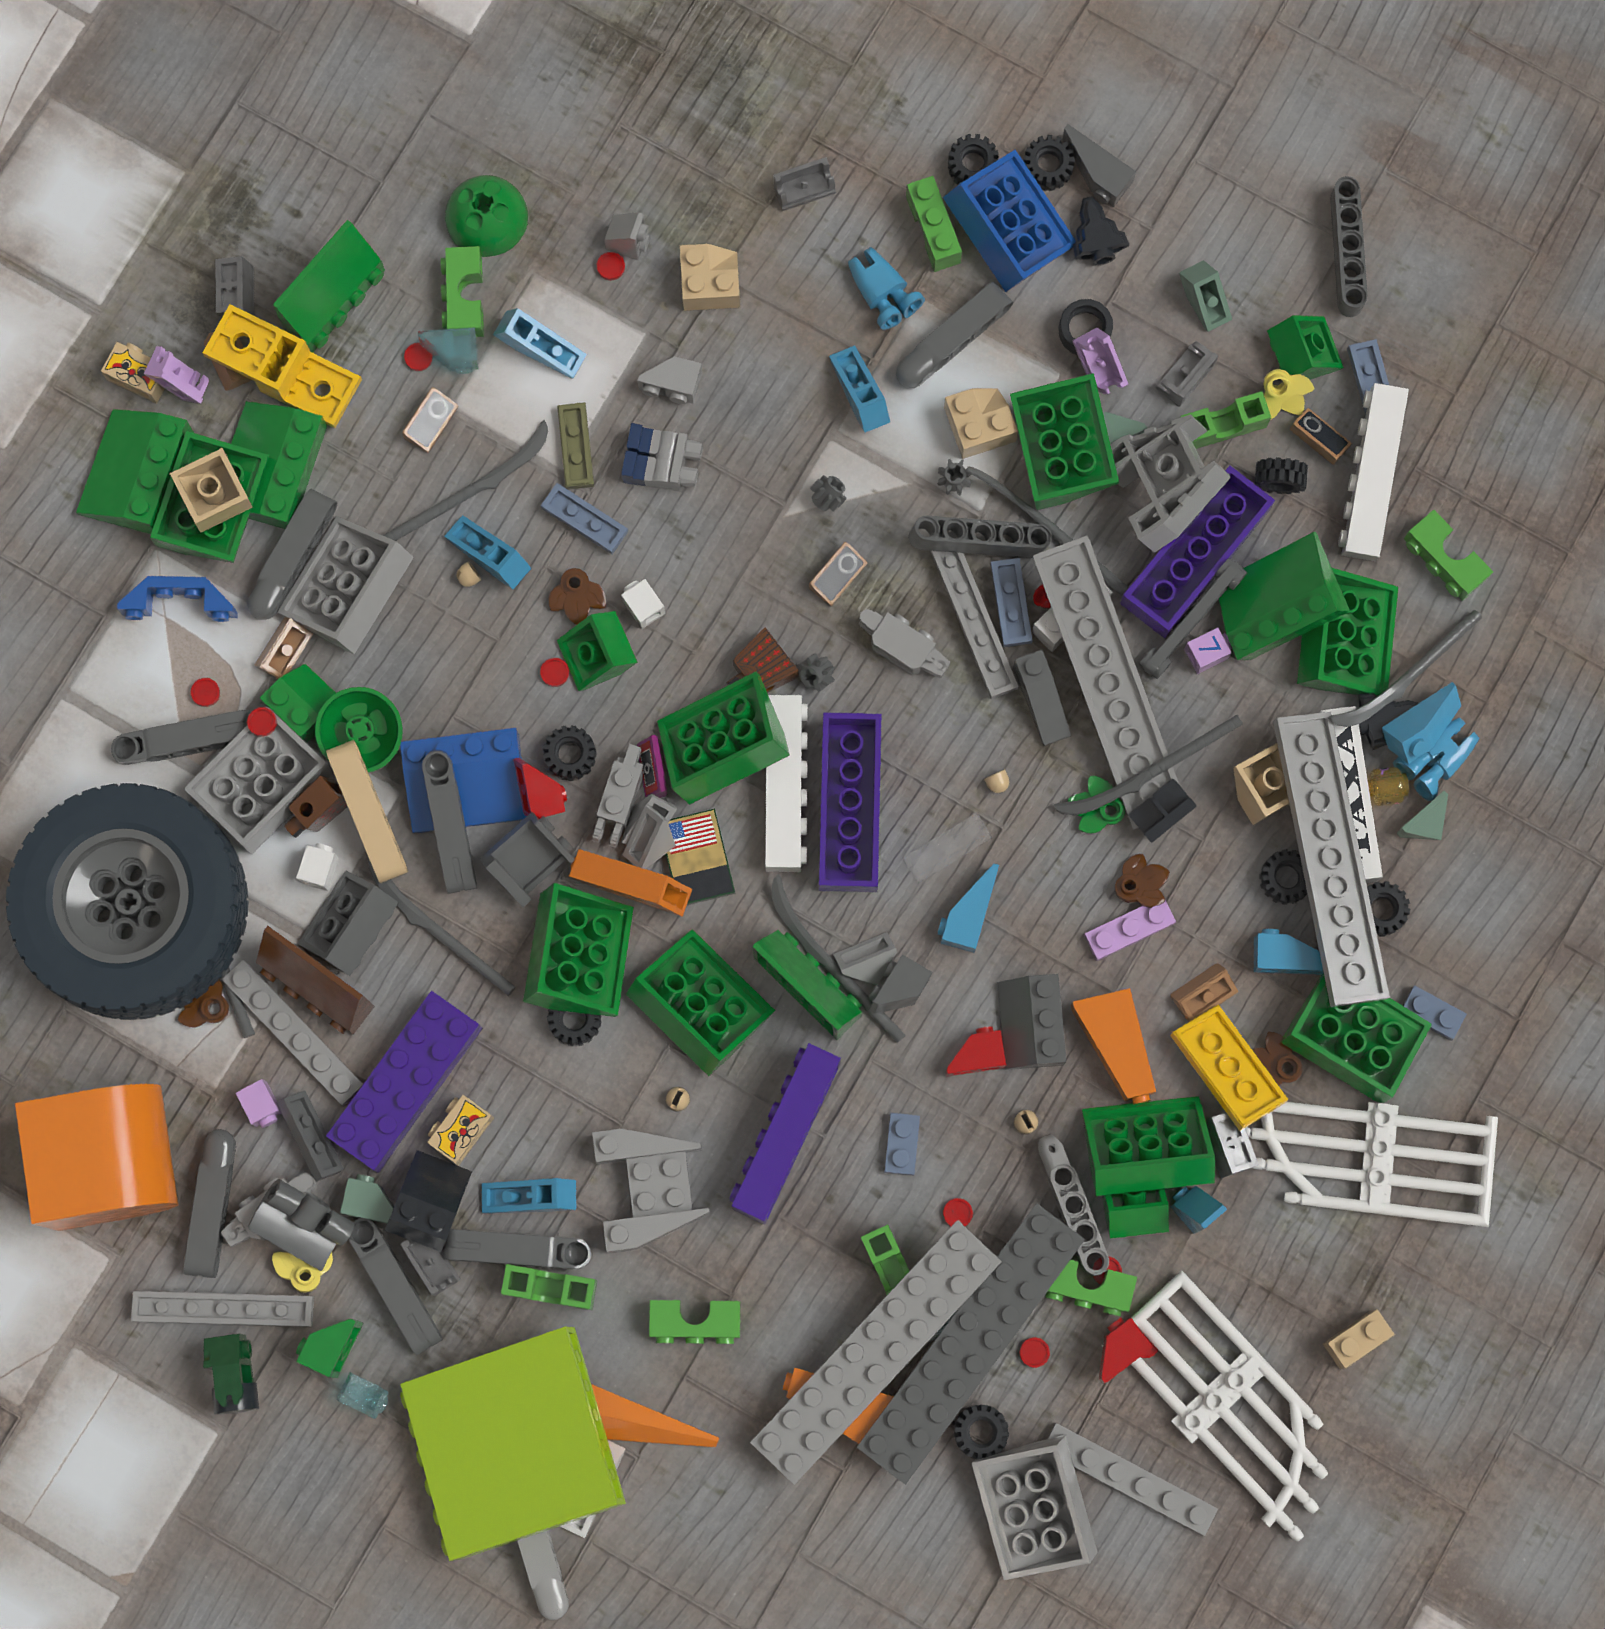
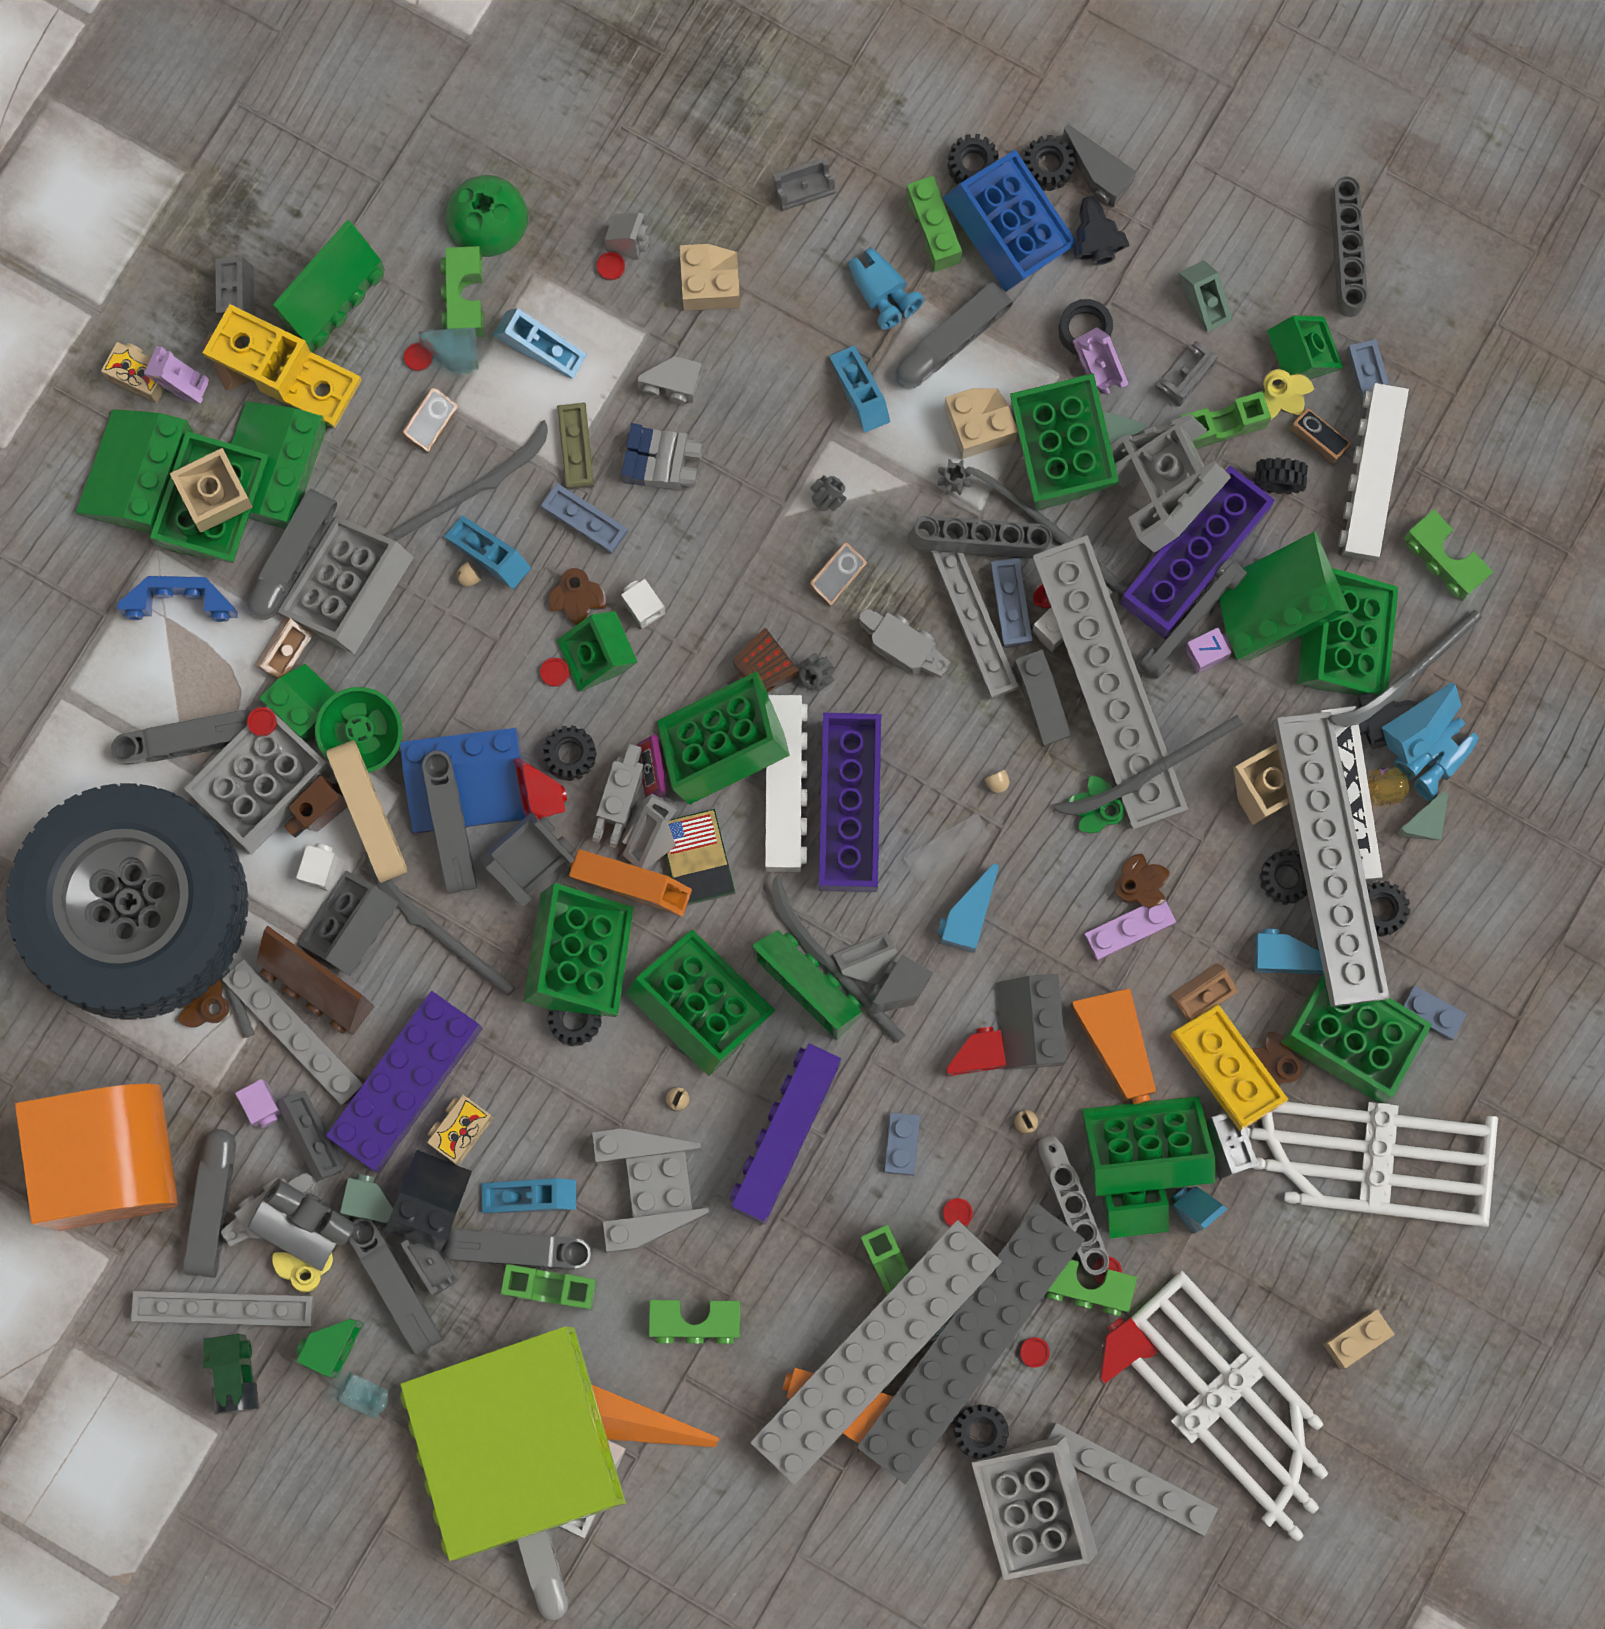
red piece [191,678,220,707] -> none
black panel [1129,779,1197,843] -> none

